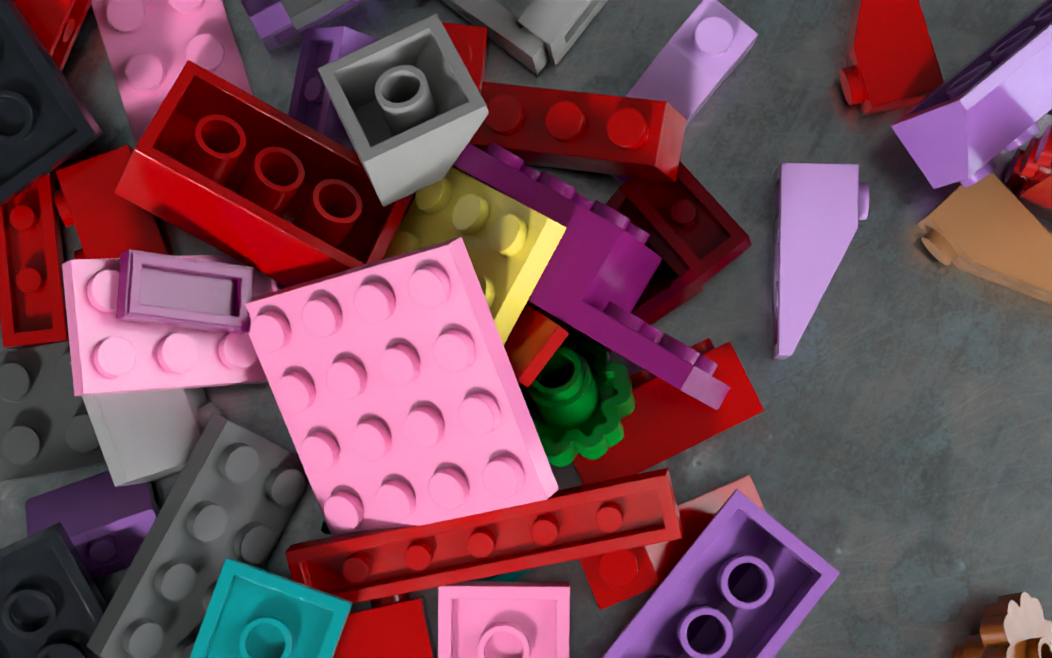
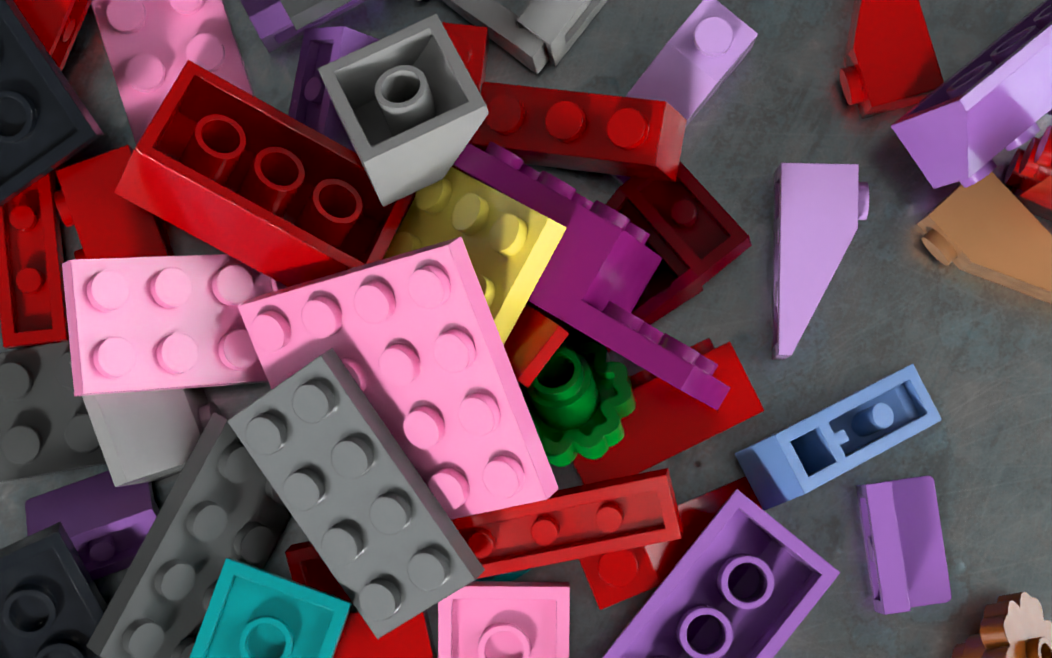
tile [116,249,254,334] -> none
none -> plate [227,348,485,639]
none -> medium blue slope [734,364,942,511]
none -> medium lavender panel [856,476,952,615]

